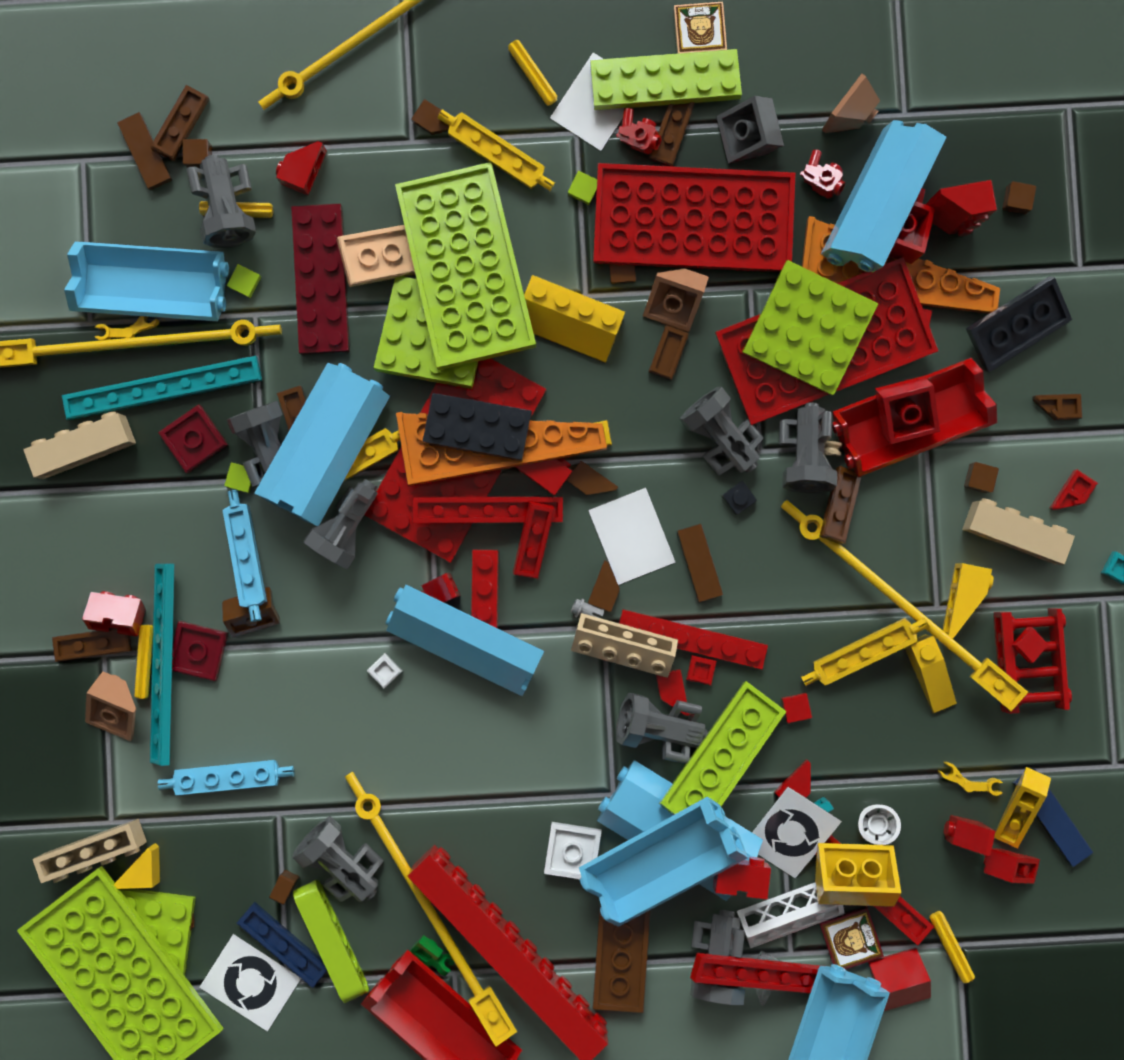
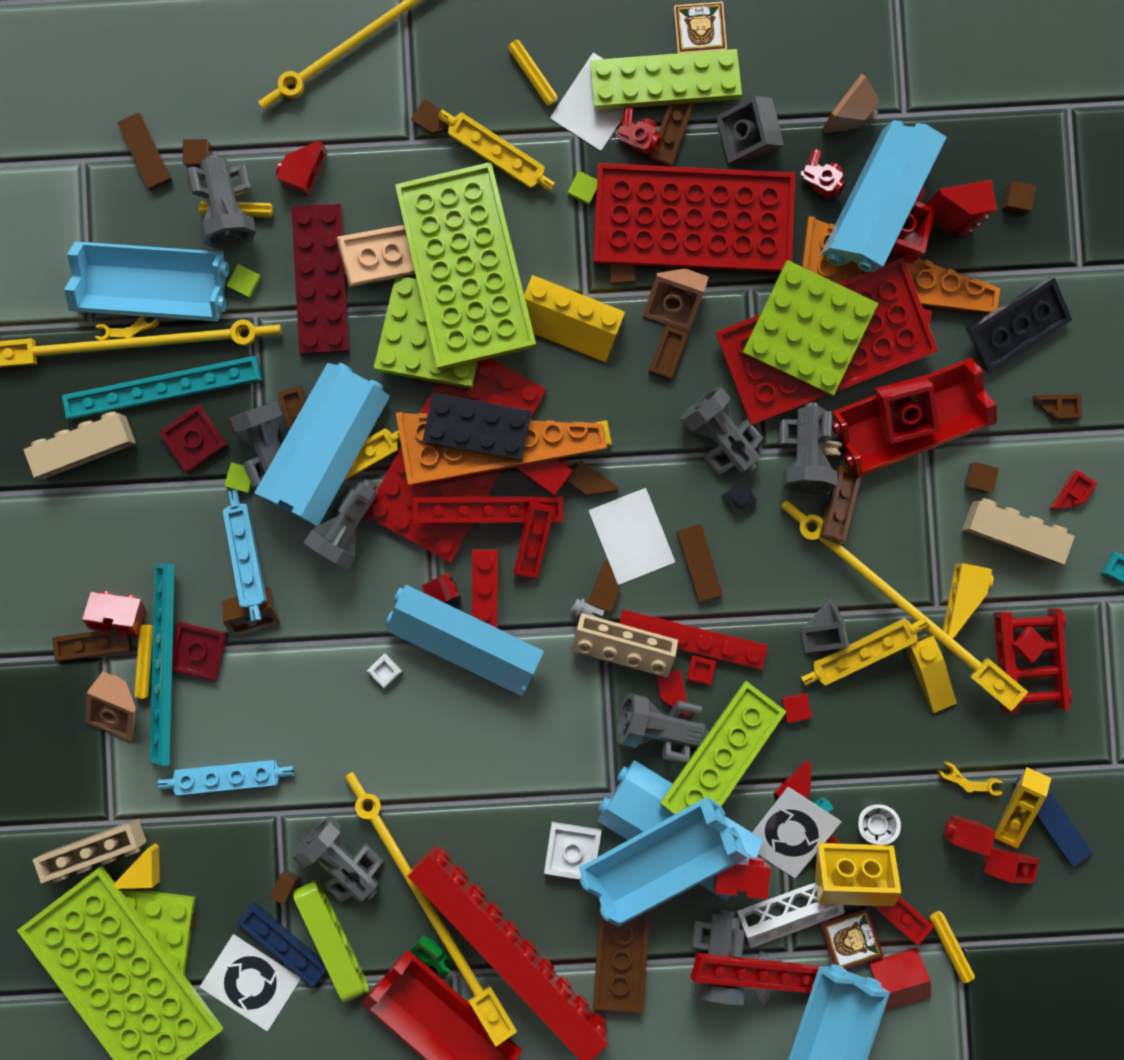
reddish brown tile [150,85,209,161] -> none
none -> dark grey slope [800,597,849,653]

